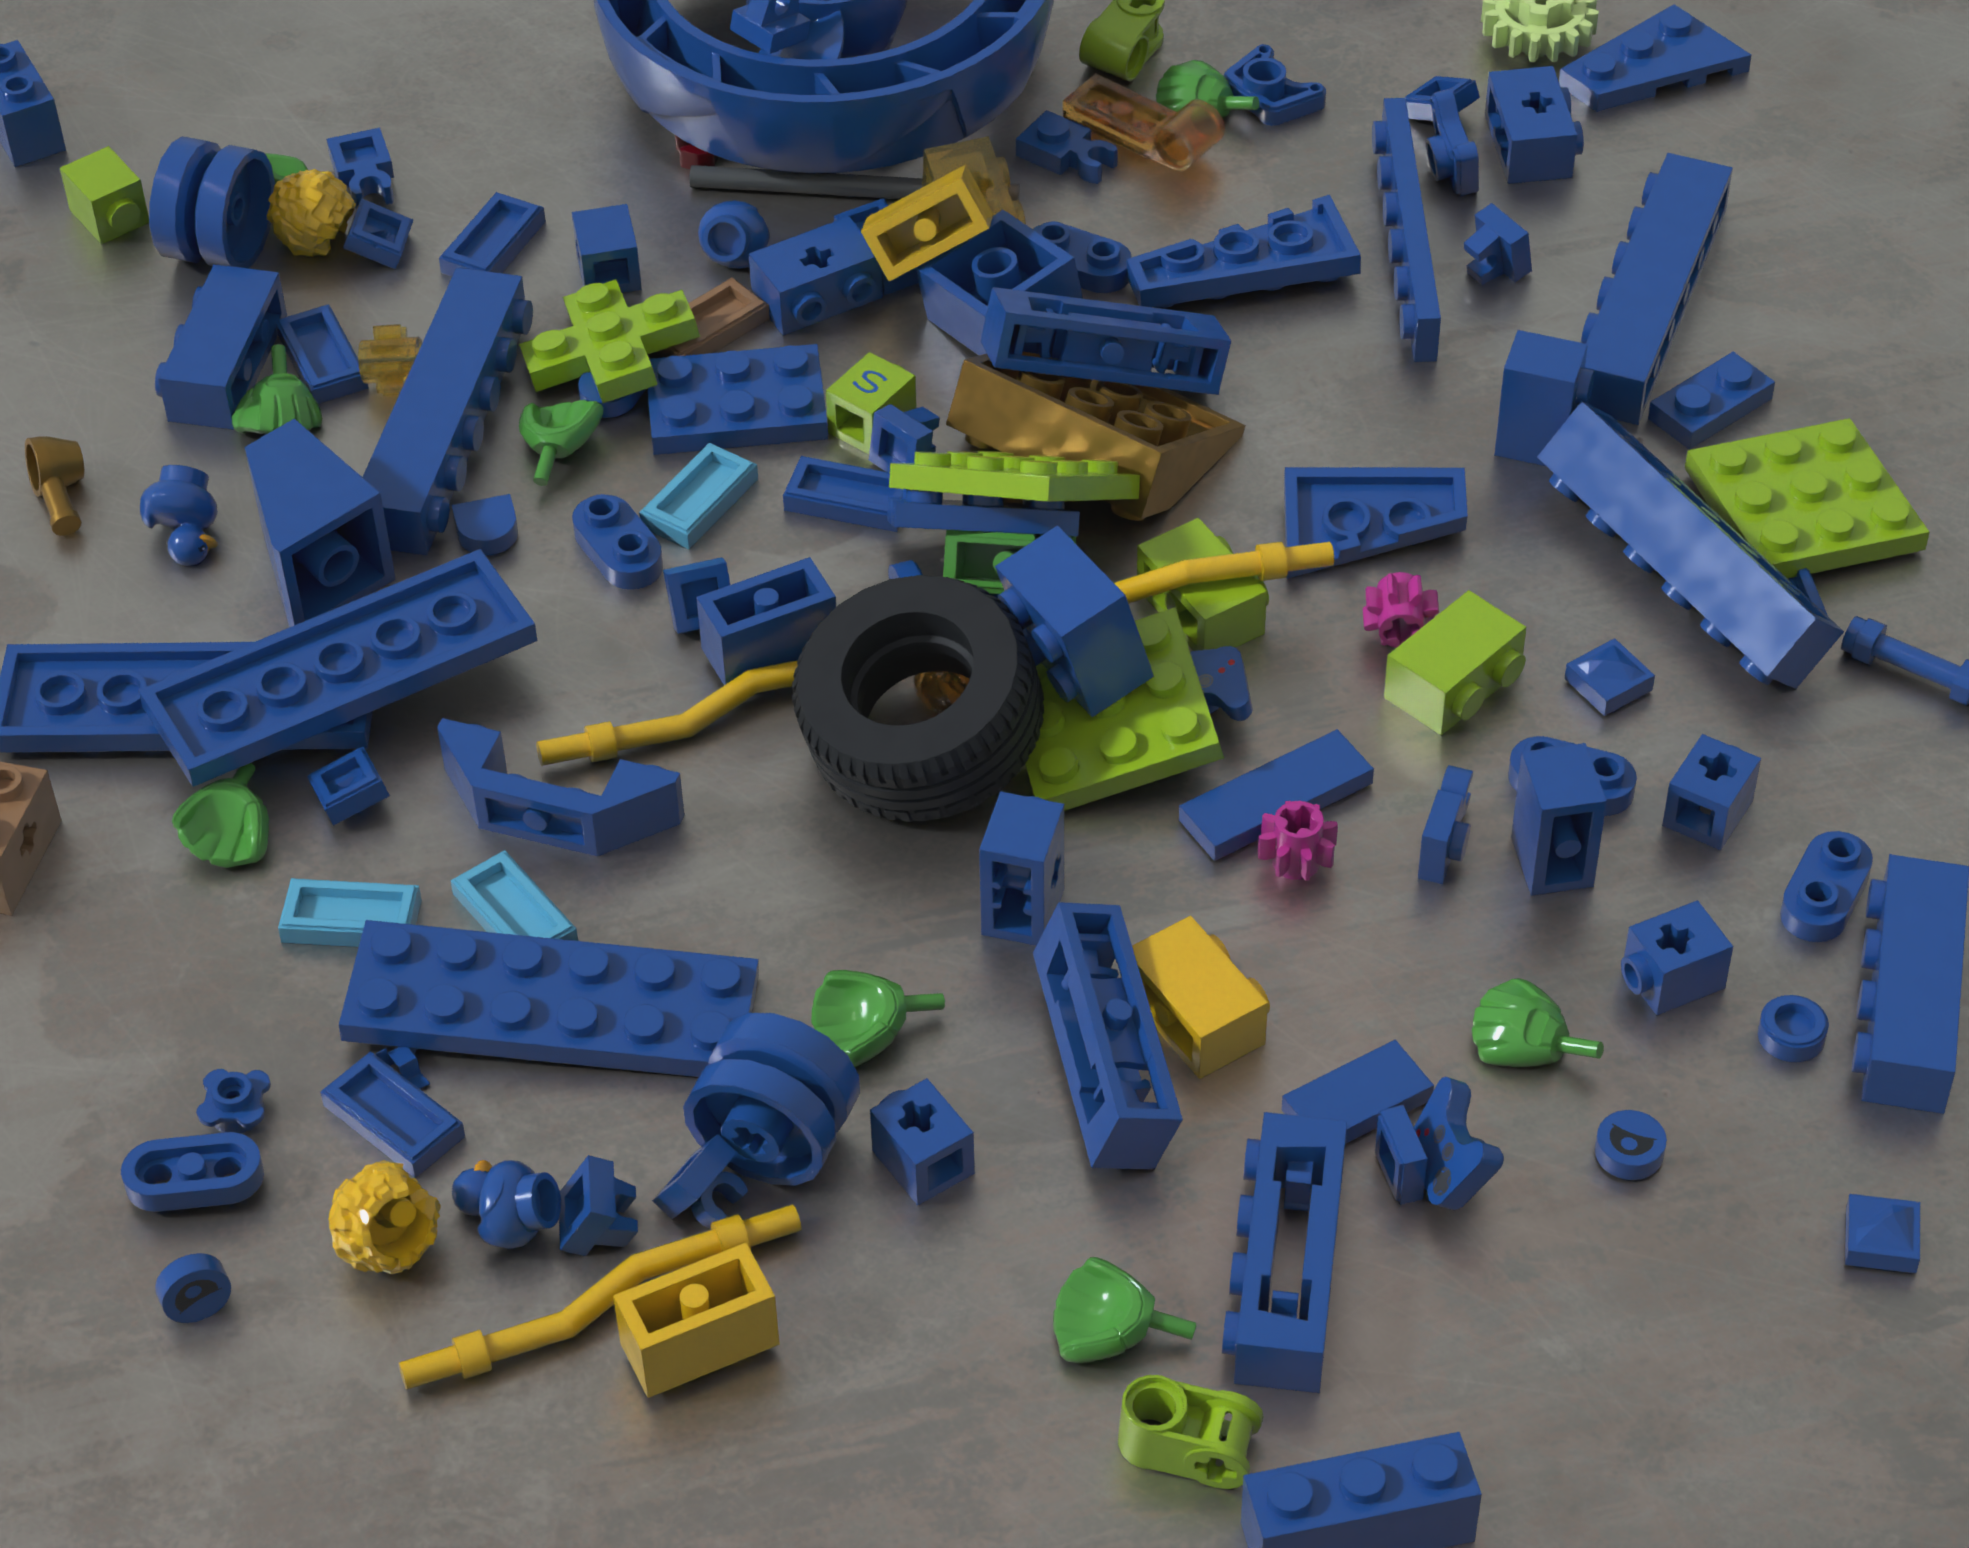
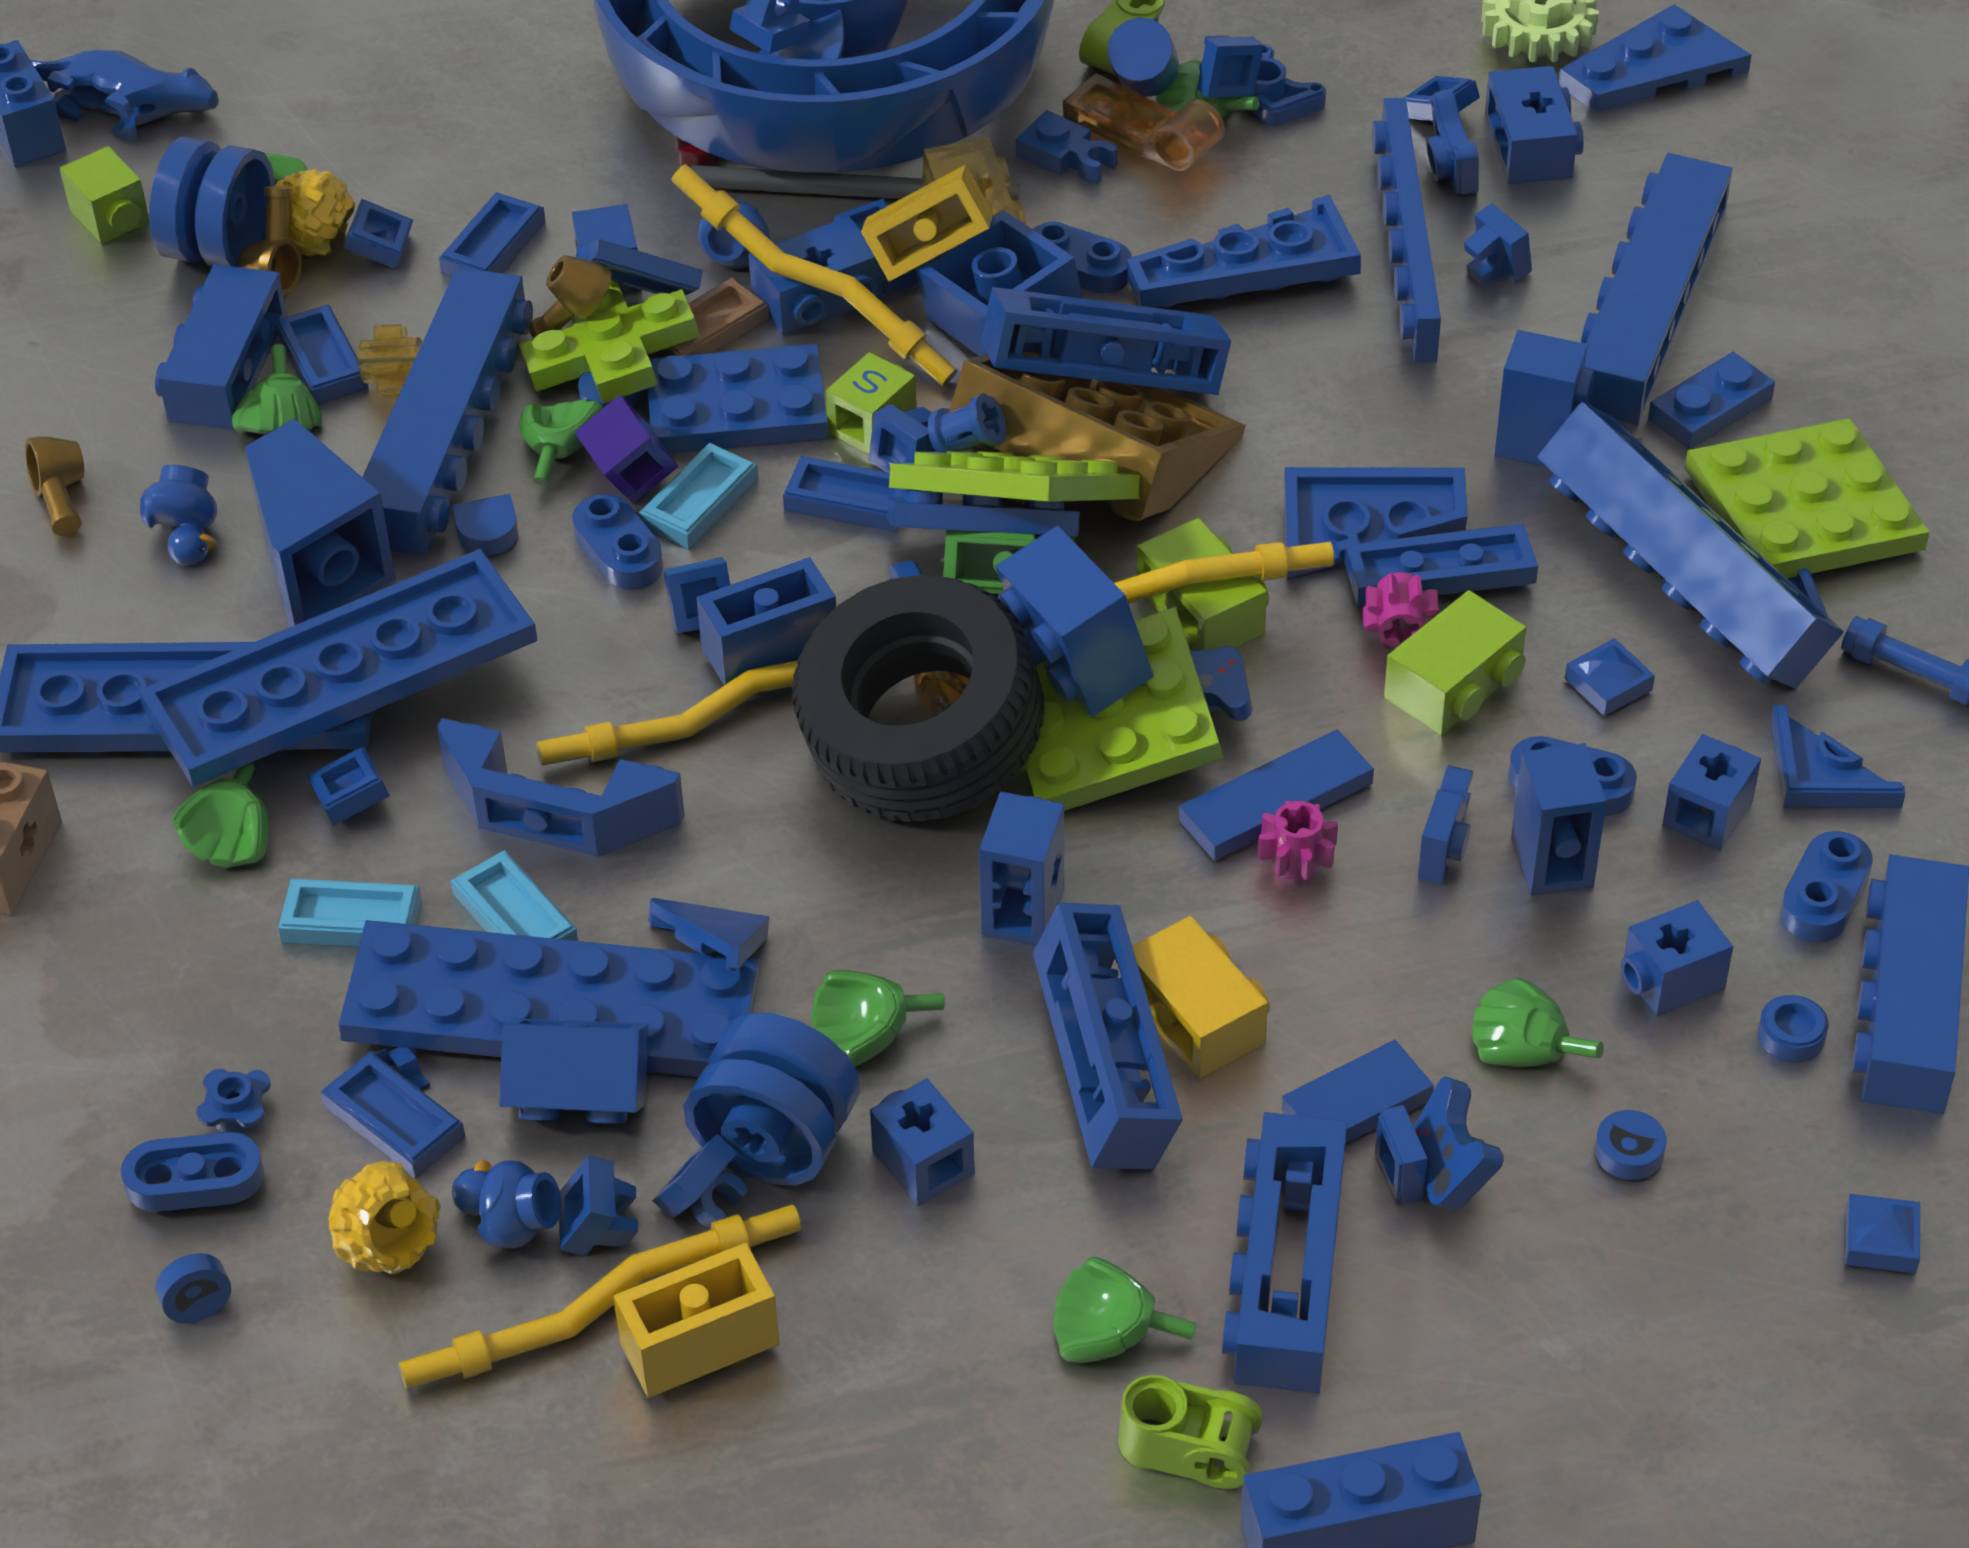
blue plate [326,127,394,209] -> none
none -> blue animal [30,50,219,142]
none -> pearl gold bar [238,186,302,295]
none -> blue brick [500,1018,649,1123]
none -> pearl gold bar [528,255,612,339]
none -> dark purple brick [575,395,679,504]
none -> blue tile [576,239,703,295]
none -> blue tile [648,898,770,971]
none -> yellow bar [671,164,958,387]
none -> blue bush [928,393,1007,453]
none -> blue piece [1107,17,1179,97]
none -> blue tile [1197,35,1264,98]
none -> blue plate [1344,524,1538,605]
none -> blue tile [1771,704,1906,808]

